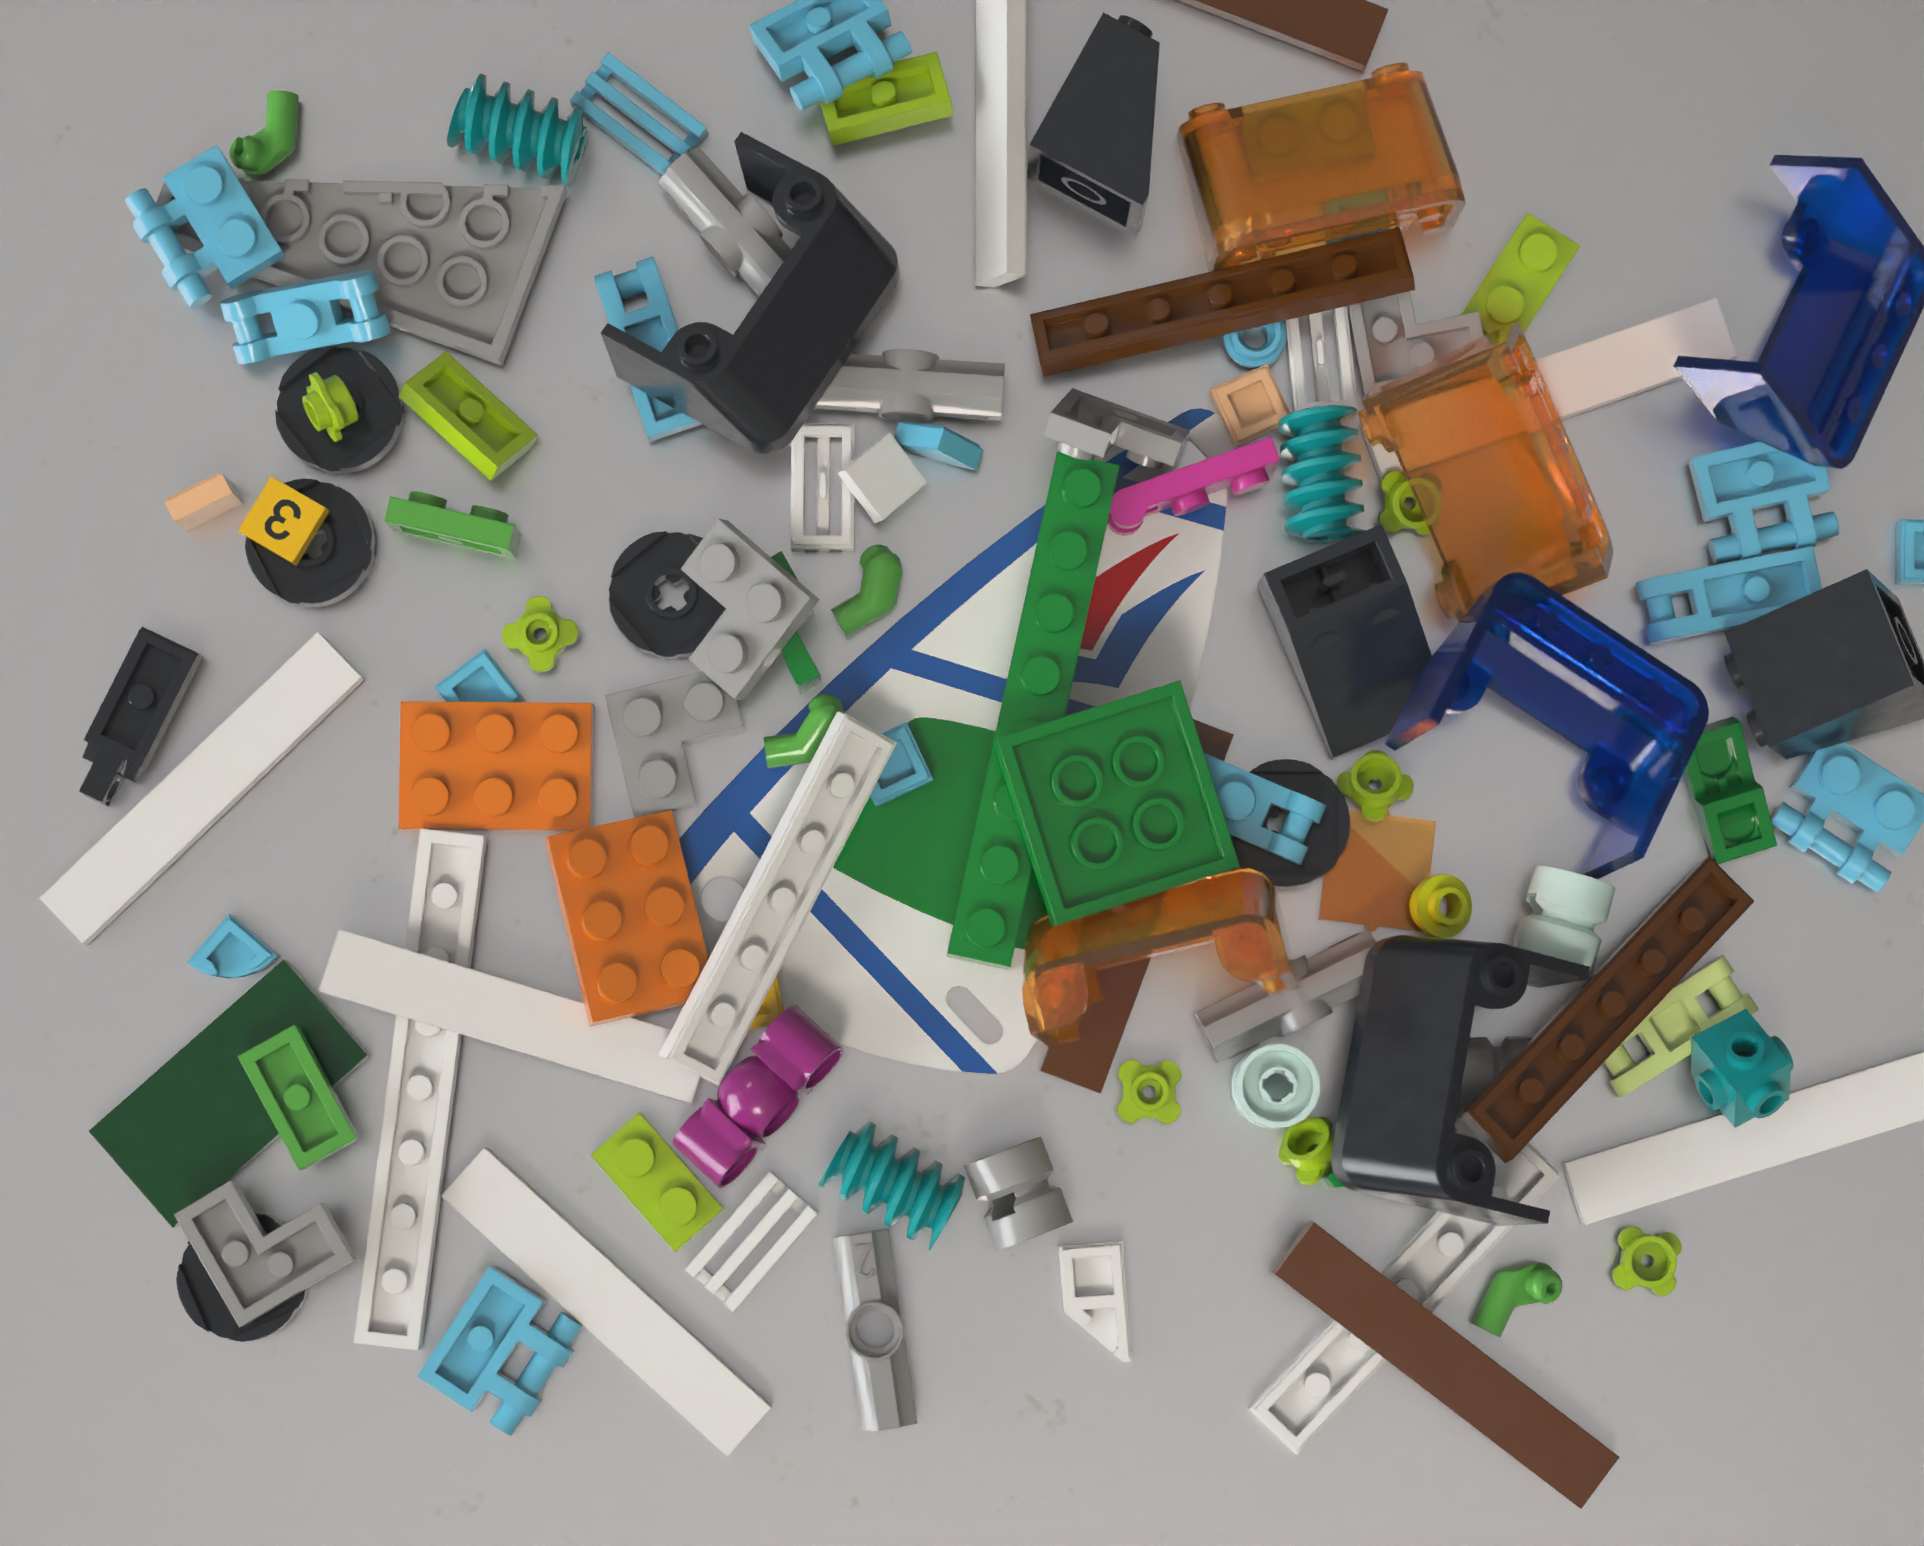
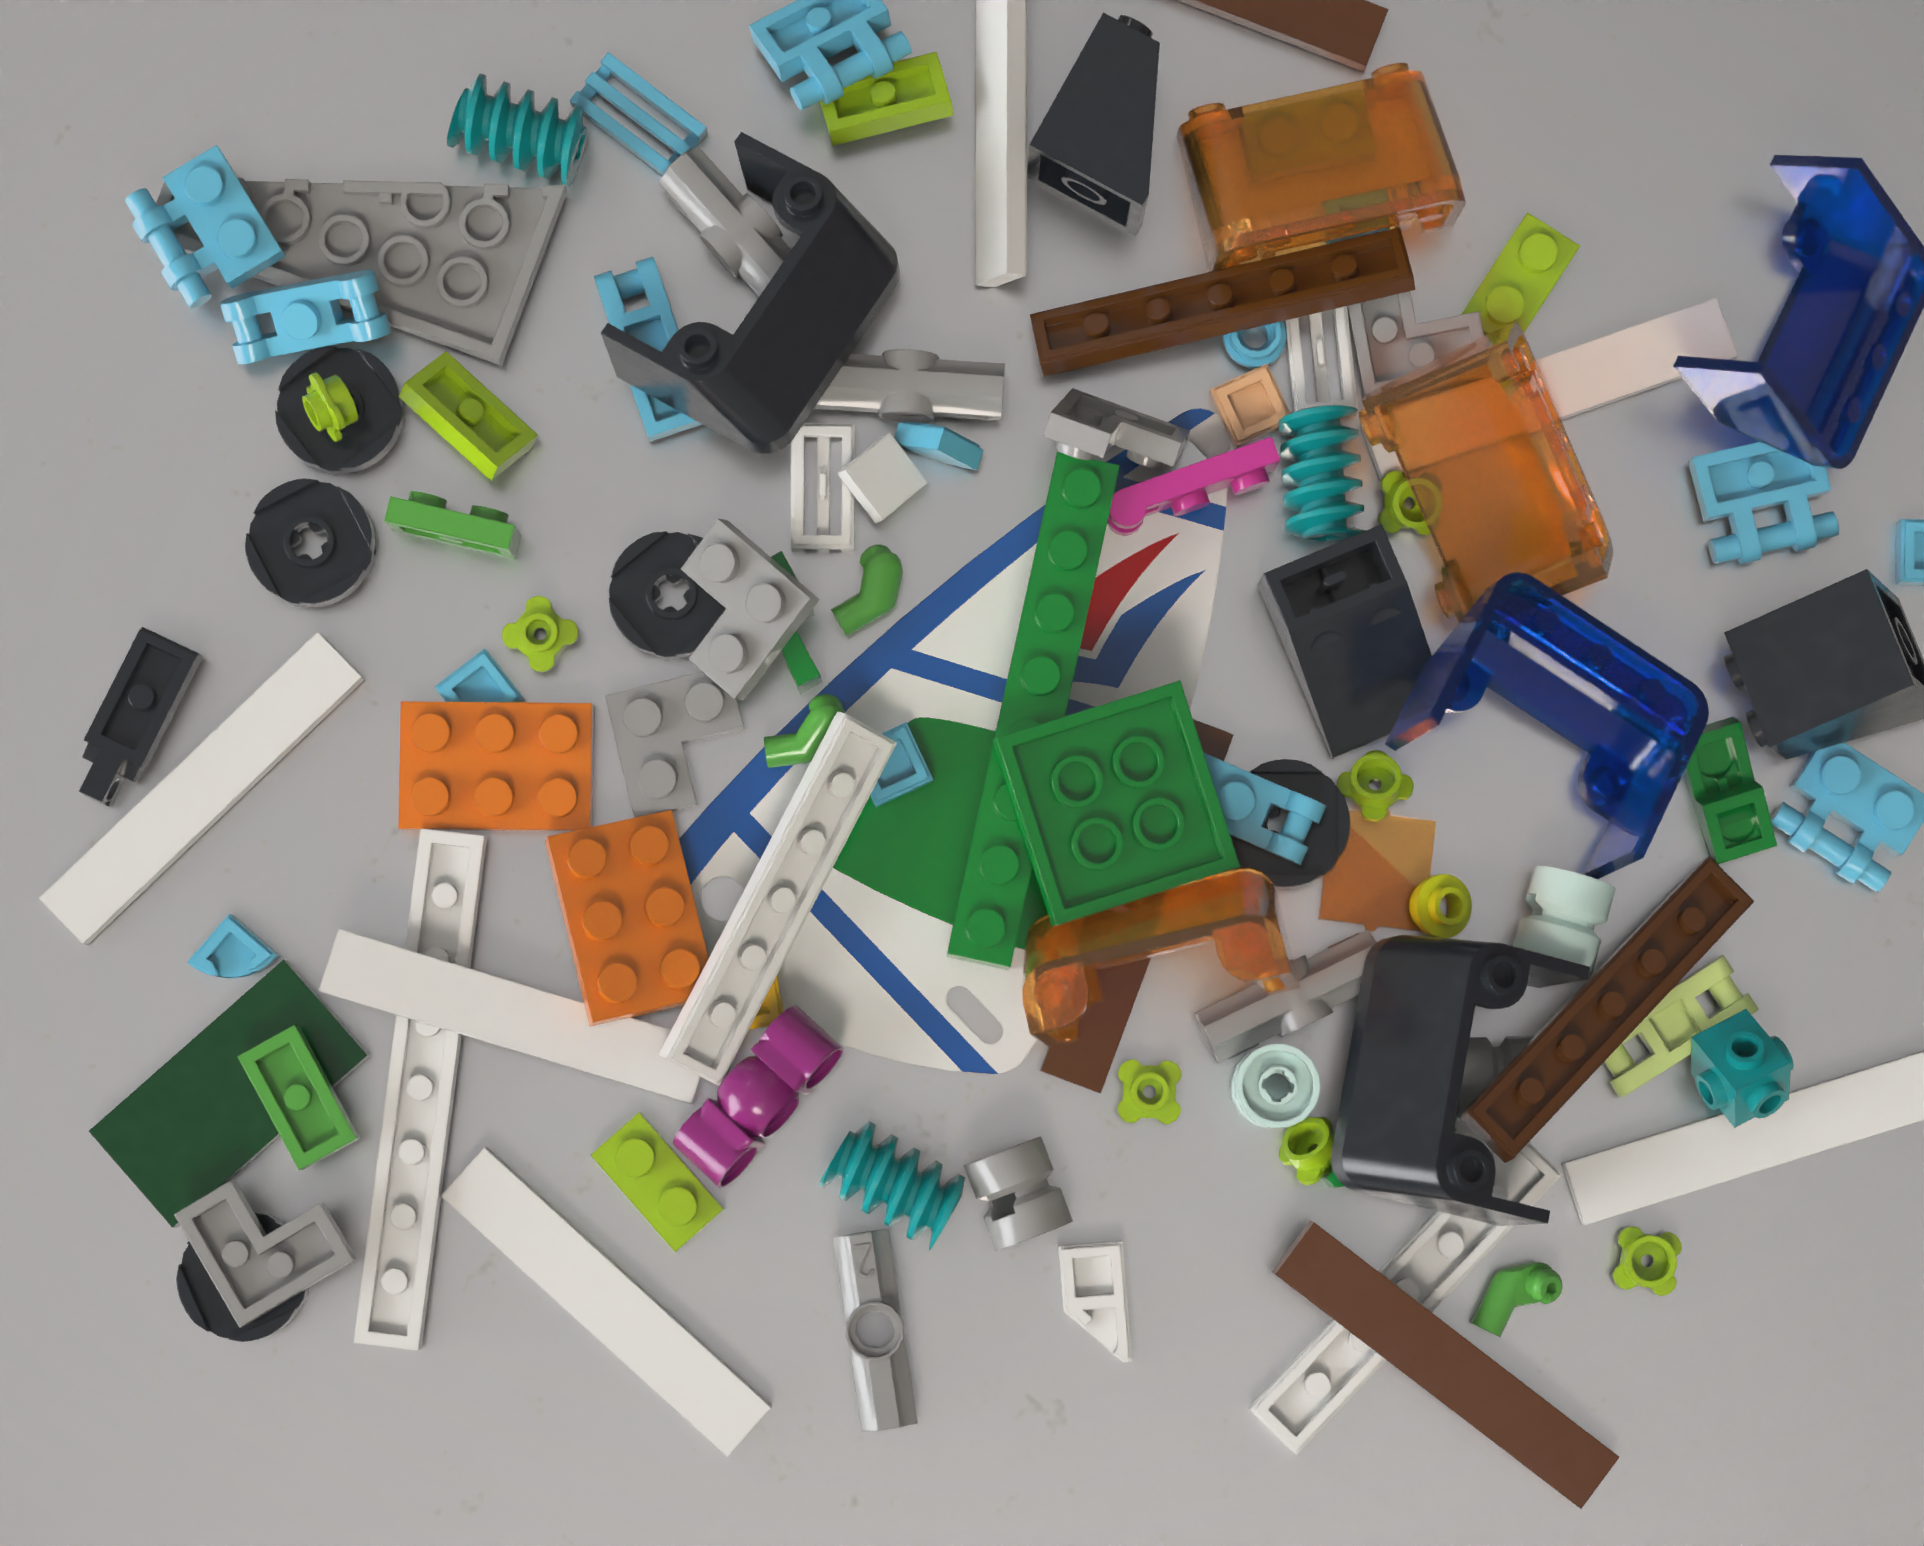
light nougat tile [165,473,244,532] -> none
bright green arm [229,91,299,176] -> none
yellow tile [238,476,330,566] -> none
medium azure plate [417,1266,583,1436] -> none
white tile [684,1171,819,1312] -> none
medium azure plate [1636,546,1822,645] -> none

